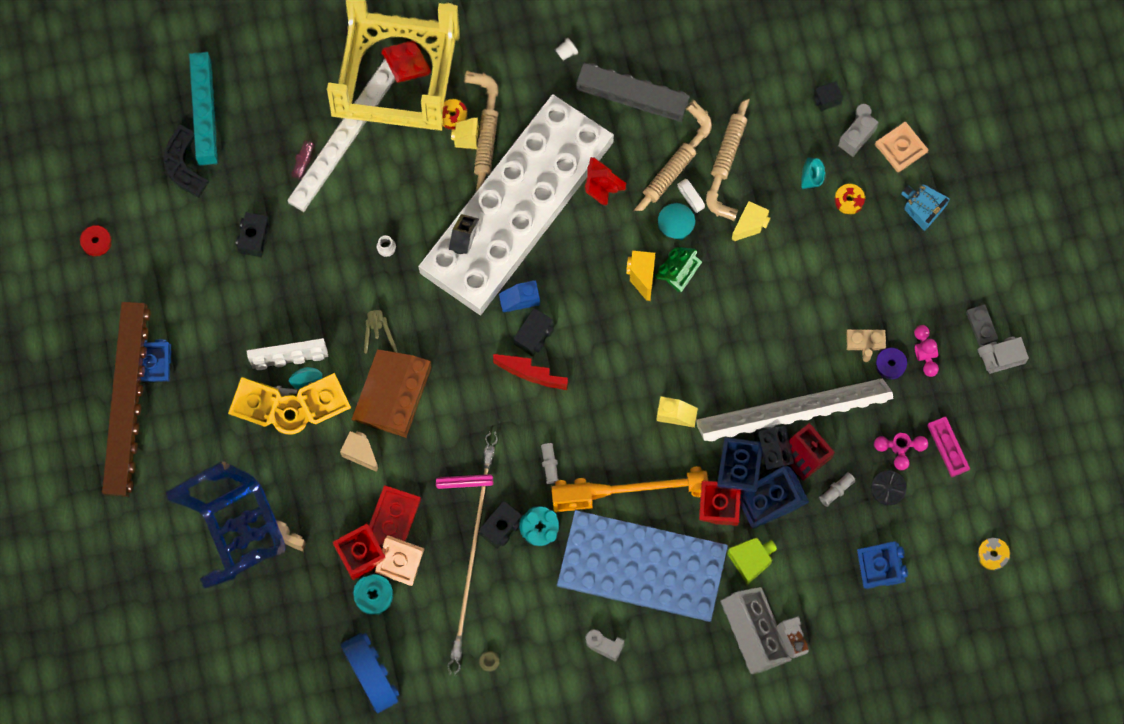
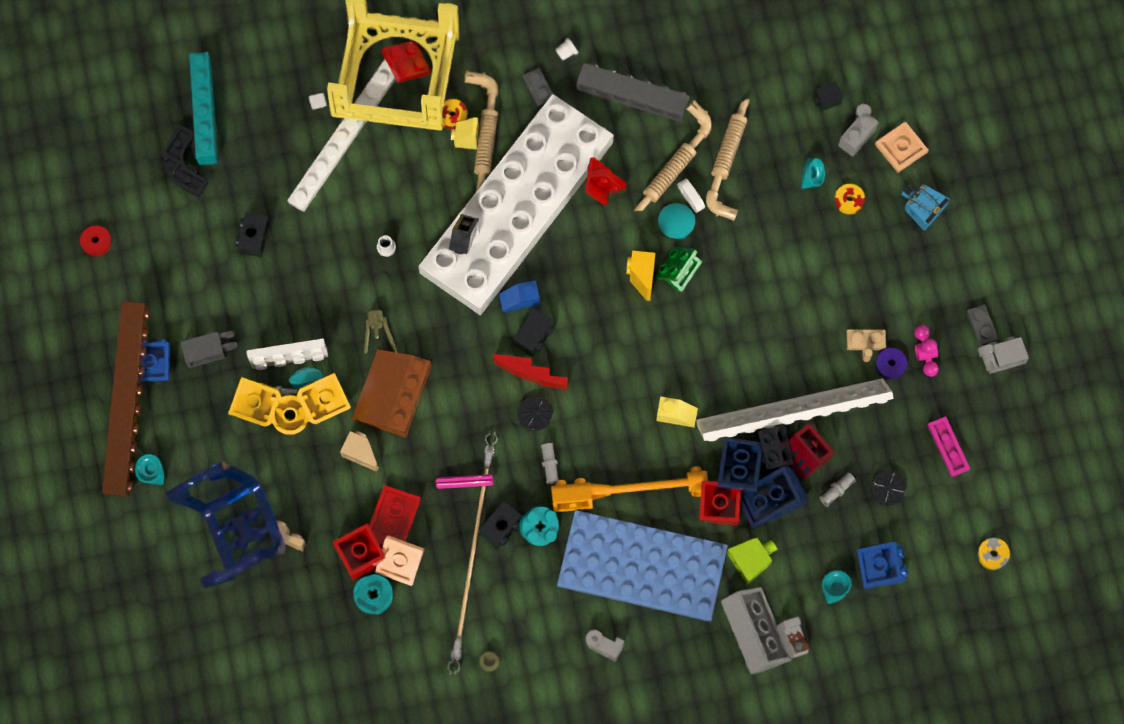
clear pink pin [291,141,315,179] -> none
blue brick [340,633,399,714] -> none
light yellow slope [732,201,770,241] -> none
dark pink piece [874,433,928,470] -> none
none -> teal piece [135,454,164,485]
none -> dark grey hinge [180,331,238,368]
none -> white sticker [309,93,326,109]
none -> black wheel [518,396,552,431]
none -> dark grey plate [522,68,552,109]
none -> teal piece [822,571,852,604]

